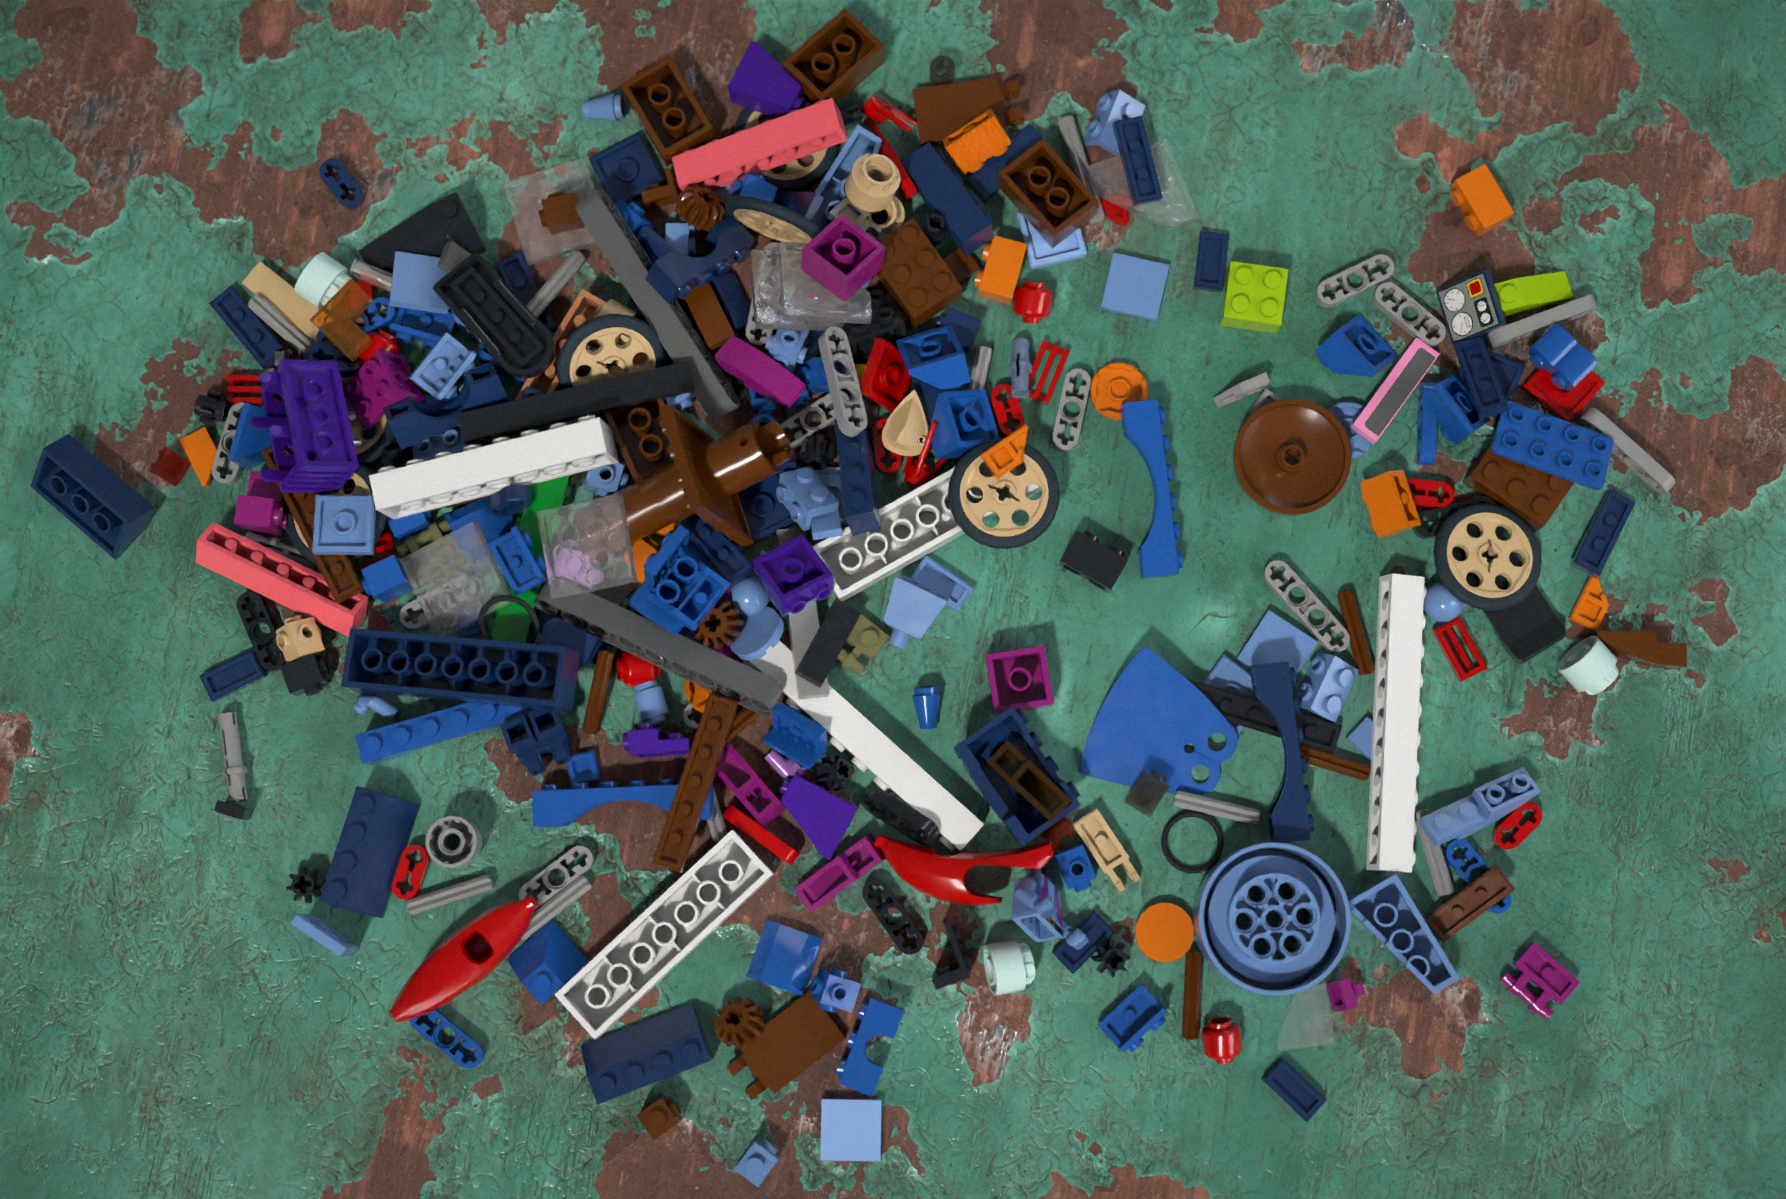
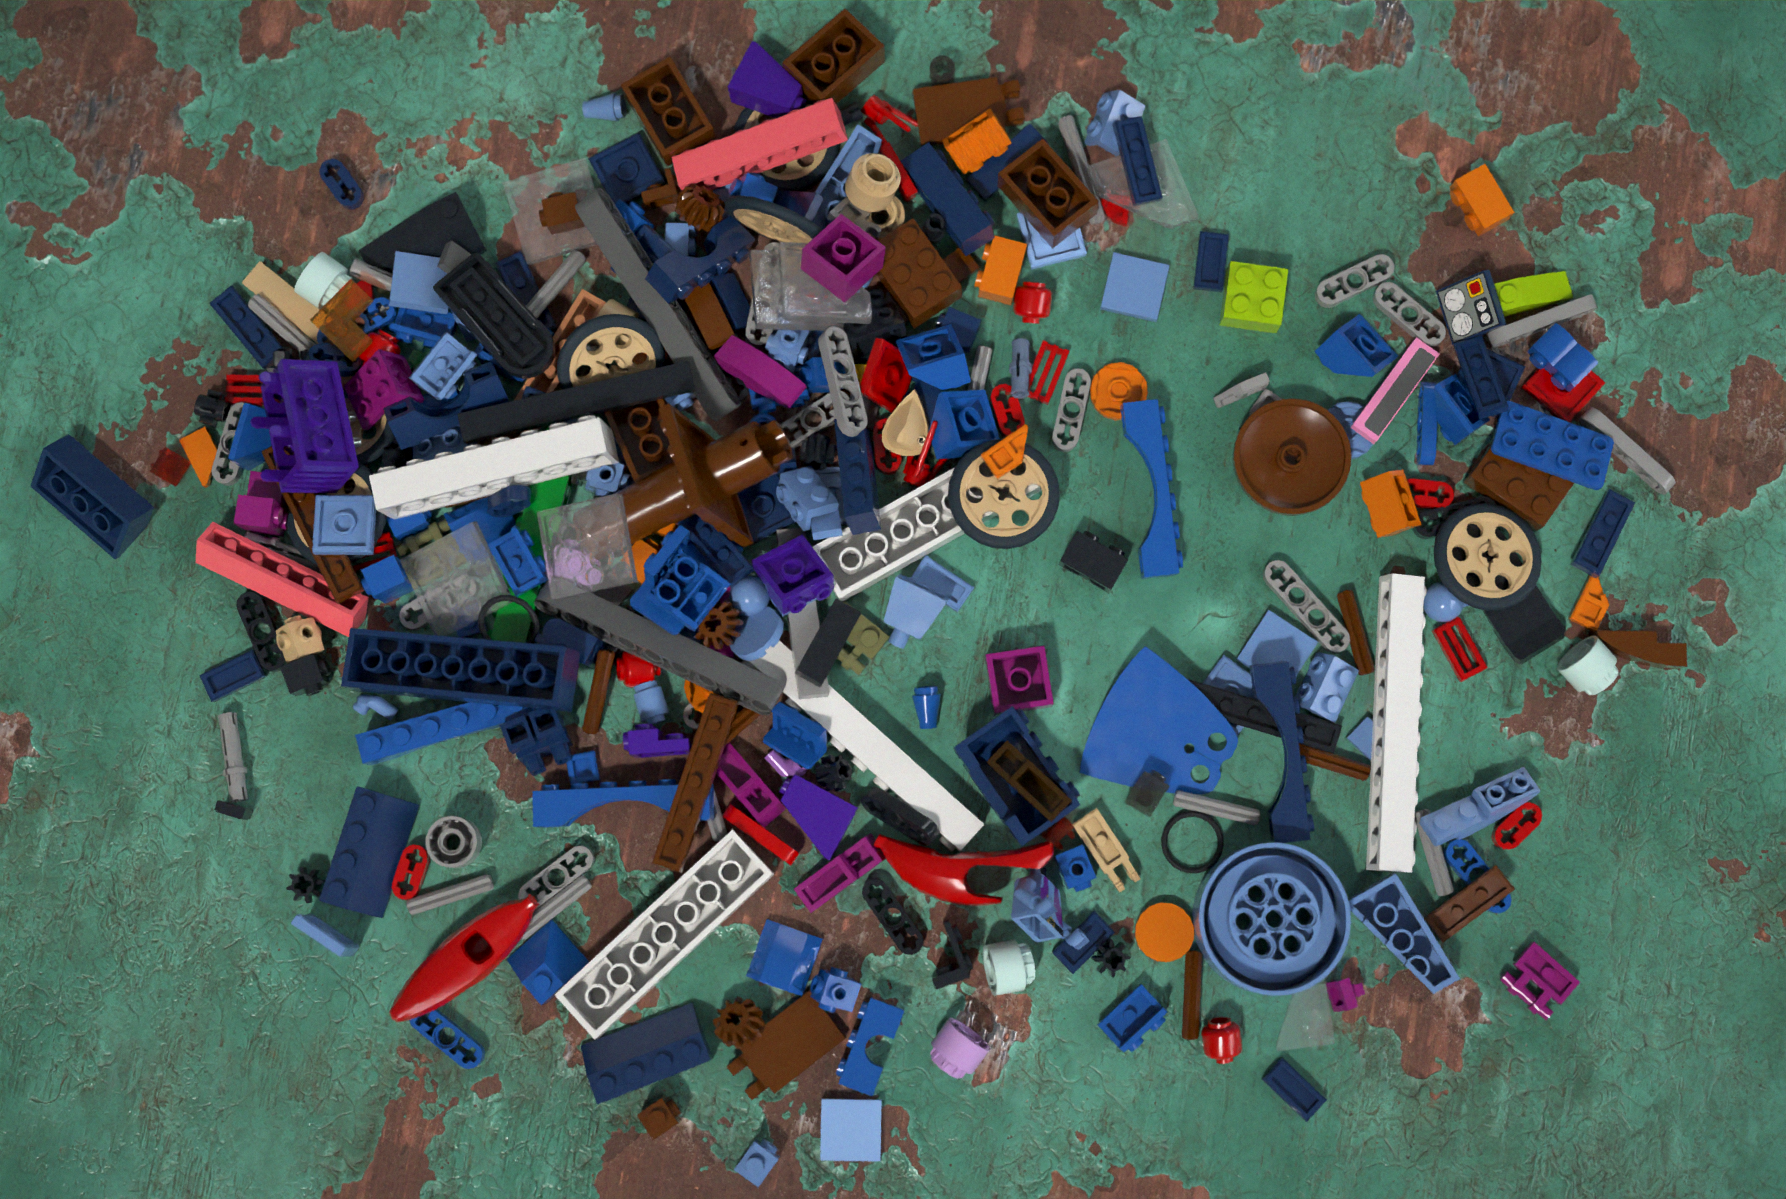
none -> lavender piece [930,1018,990,1079]

